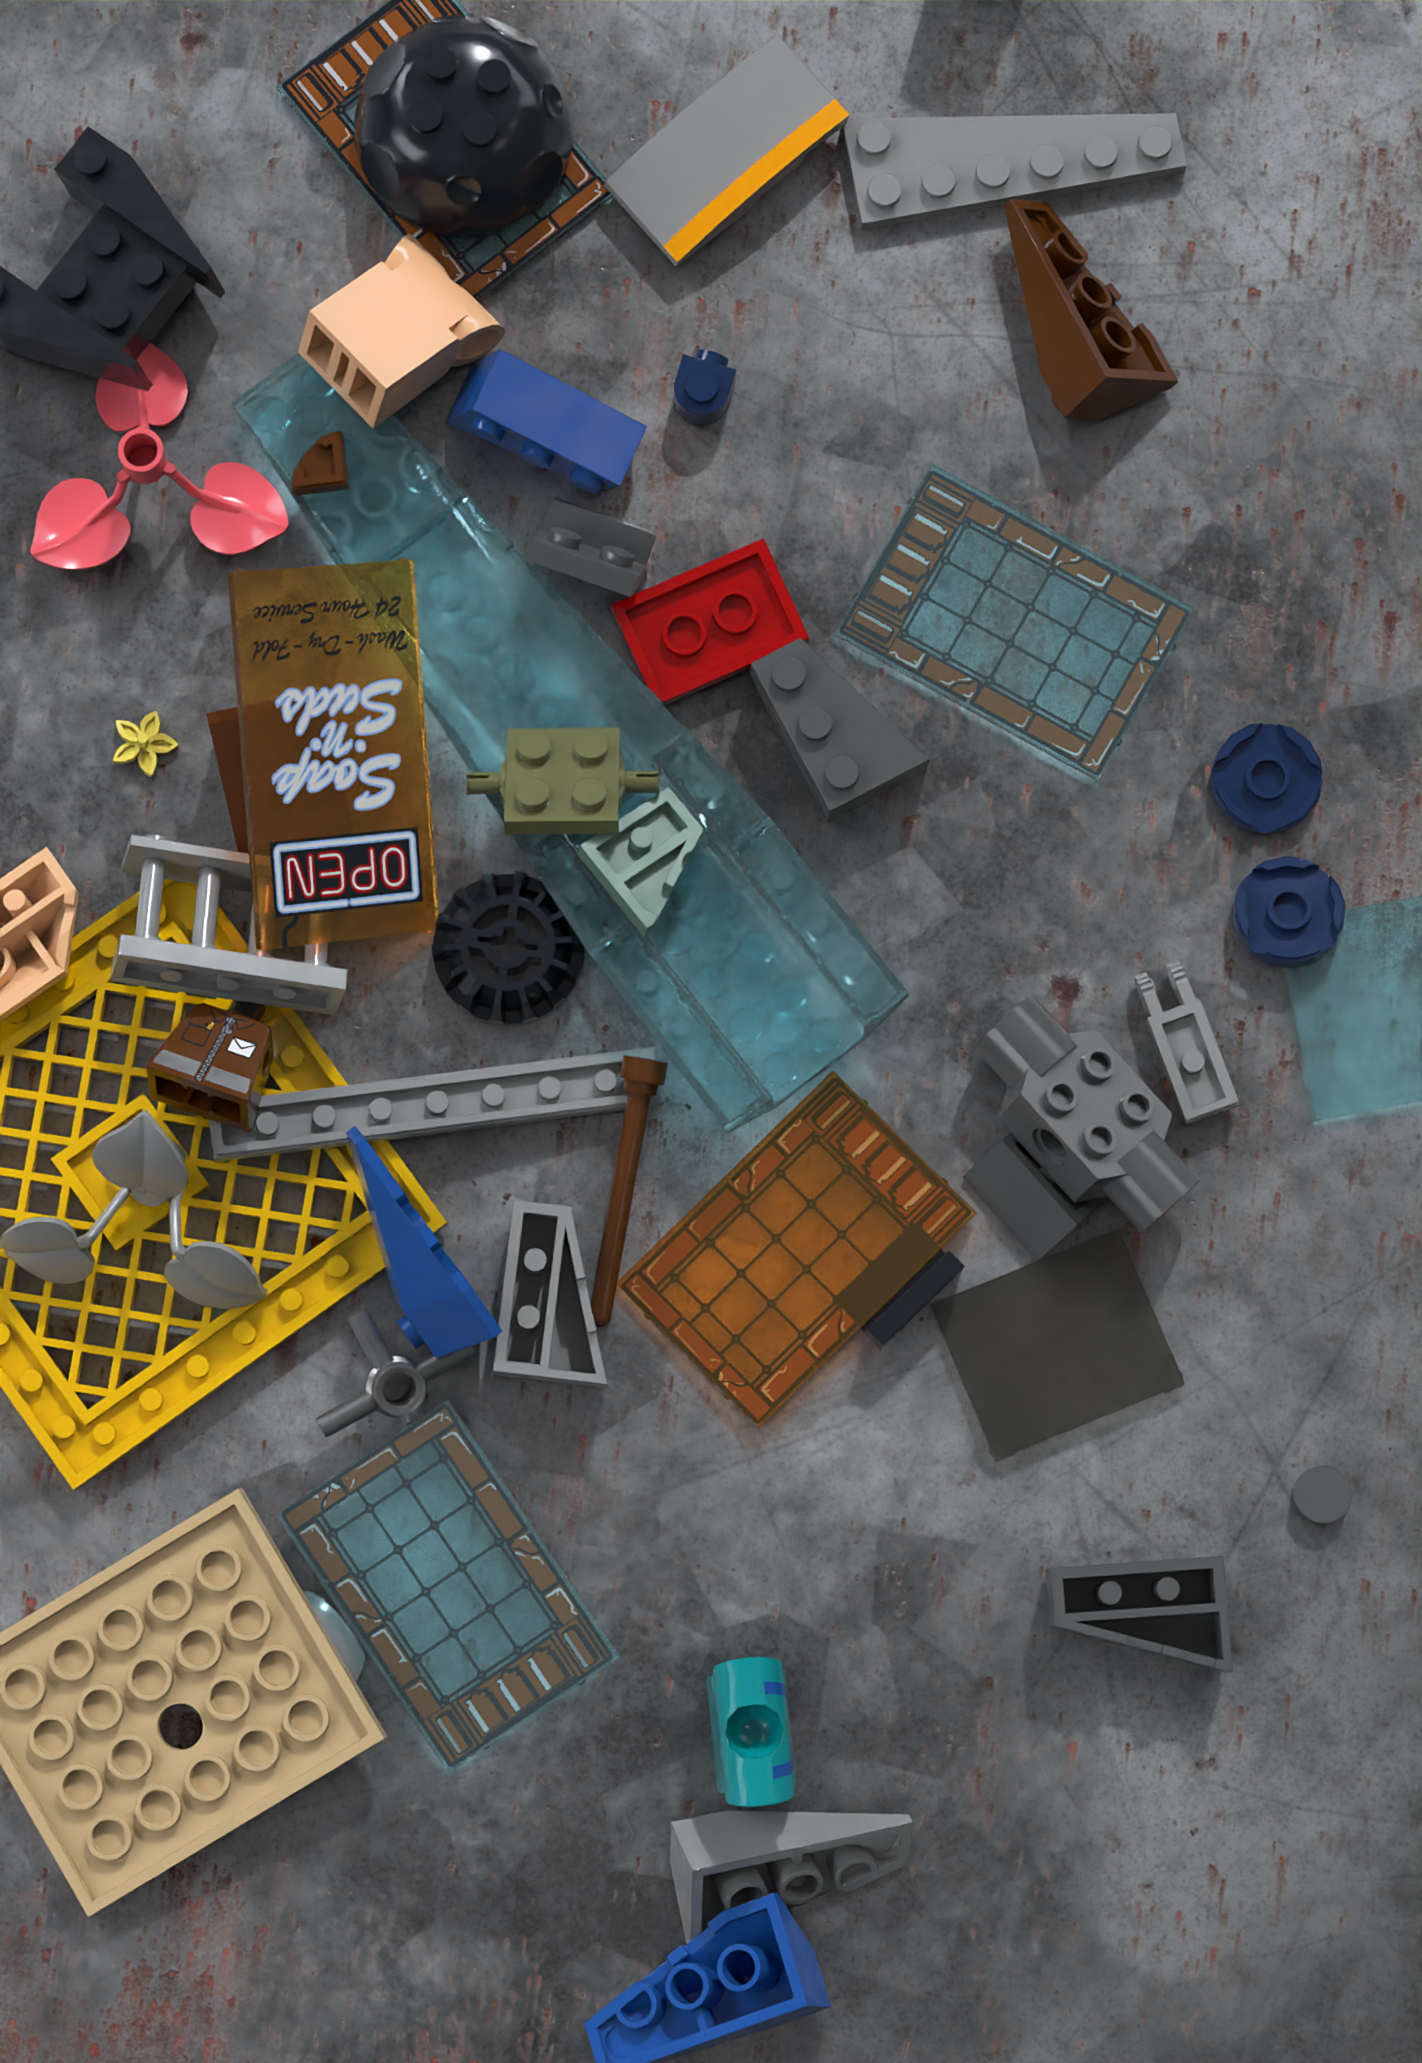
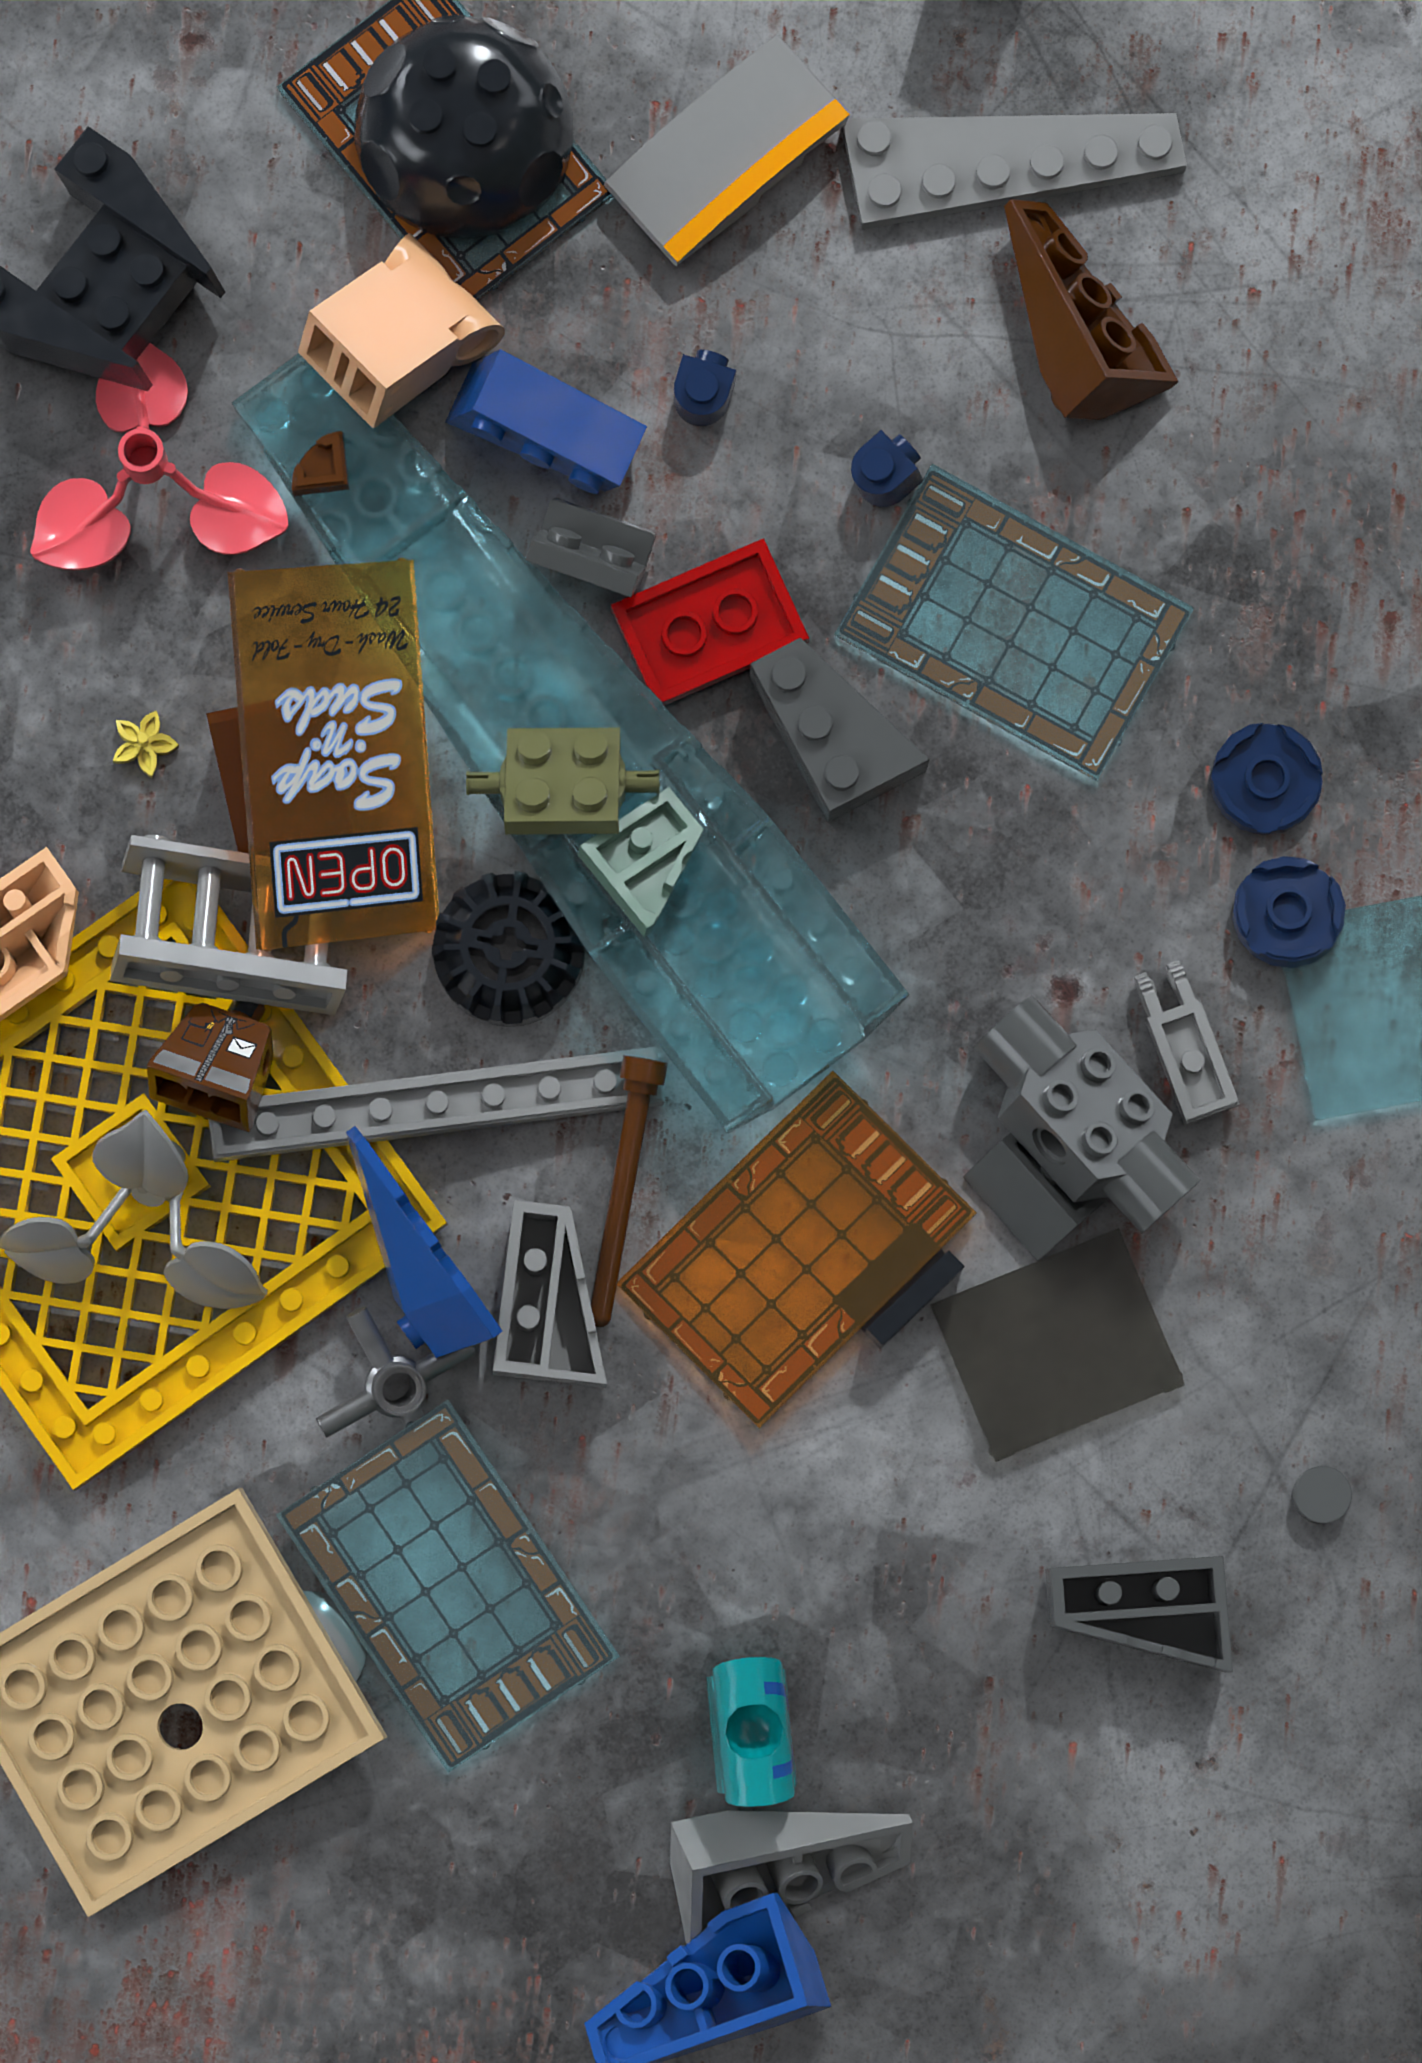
none -> dark blue plate [851,430,923,507]

